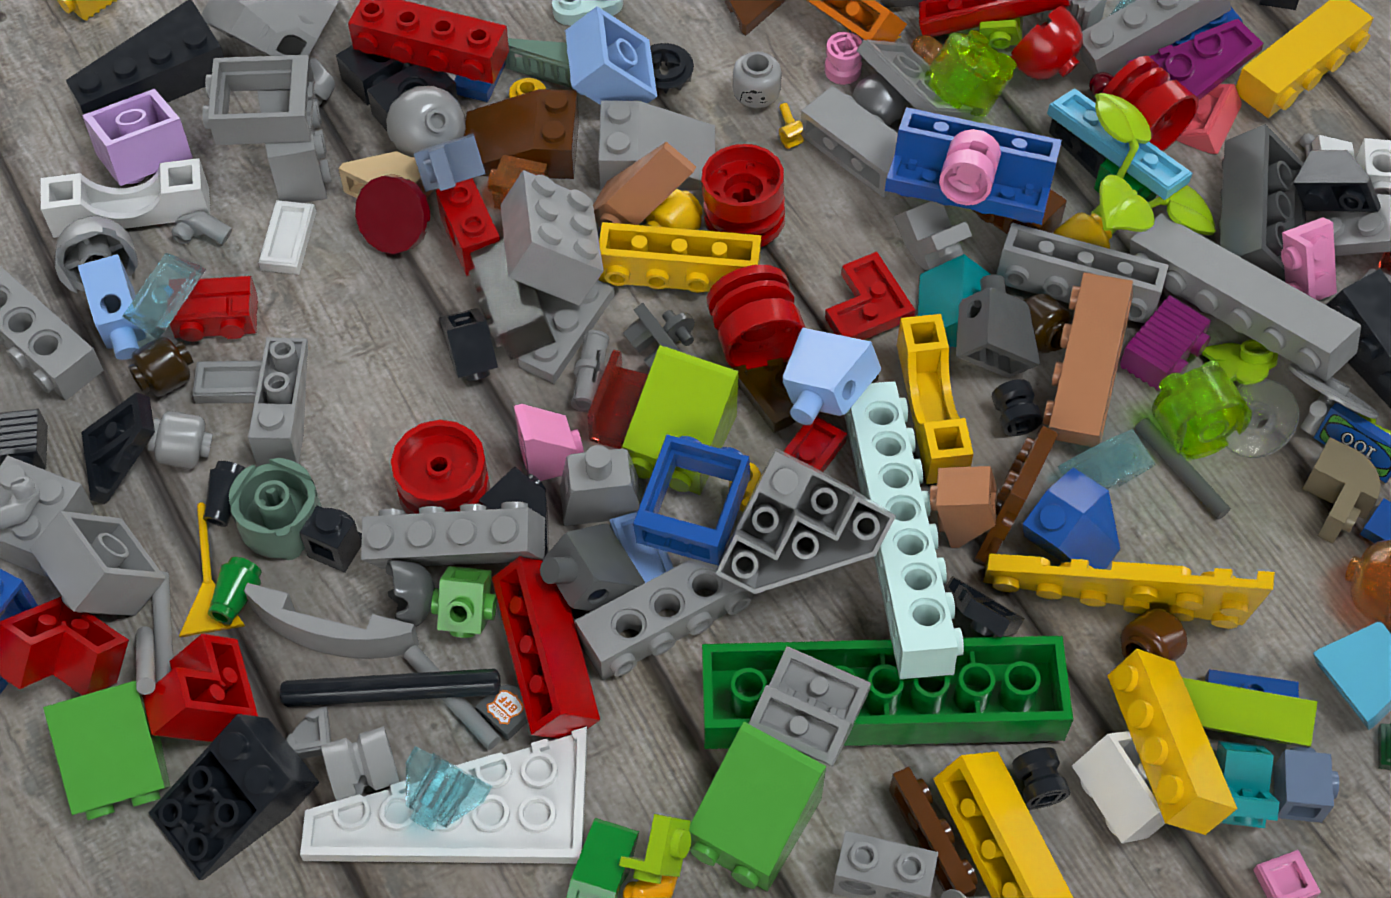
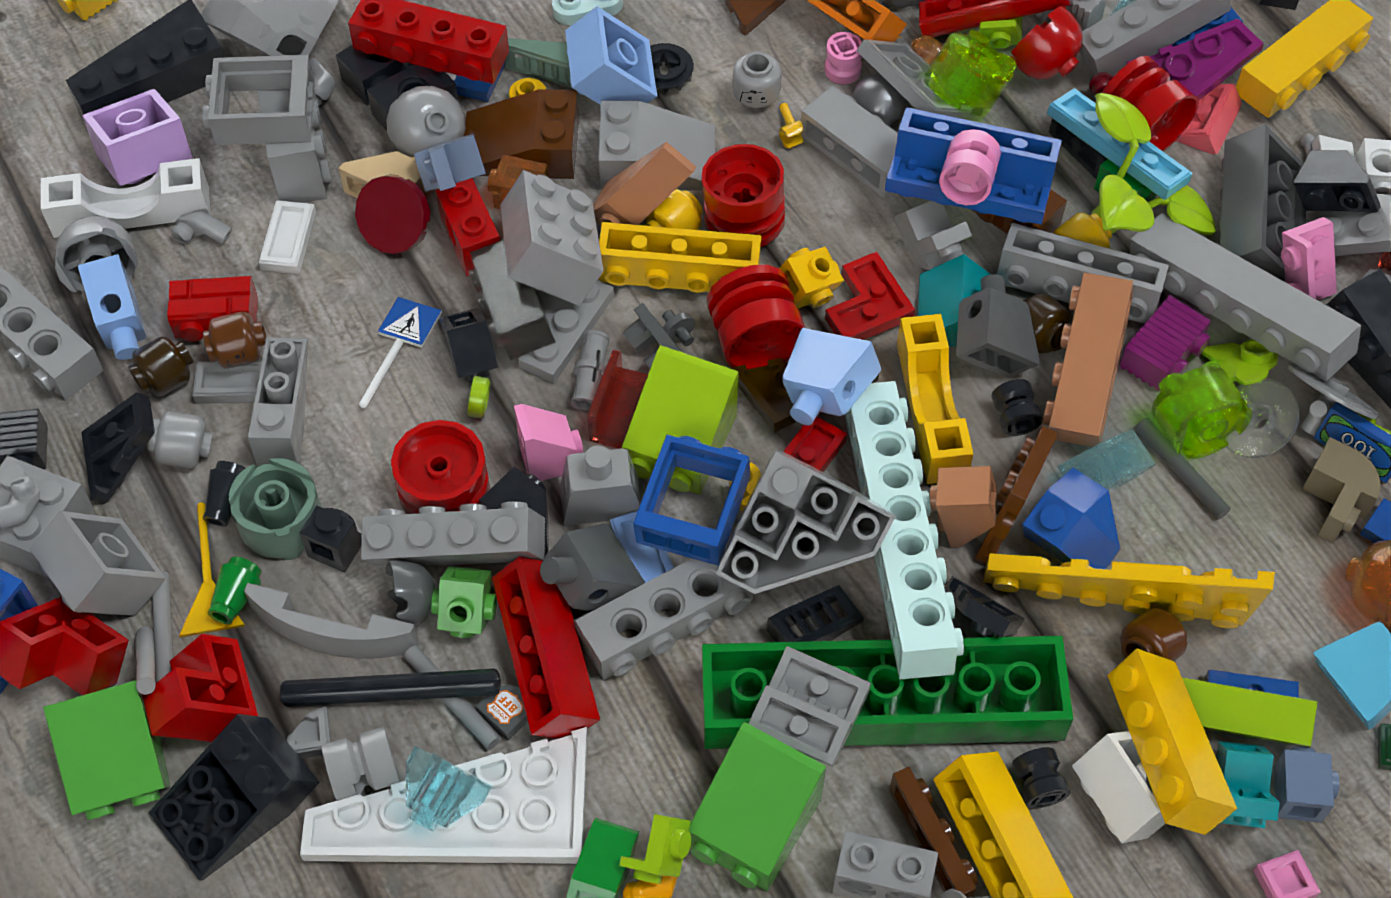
clear light blue slope [122,253,206,339] -> none
none -> reddish brown head [203,312,267,369]
none -> piece [359,297,442,408]
none -> lime tile [467,376,491,419]
none -> black slope [767,585,864,642]
none -> yellow brick [780,246,844,308]

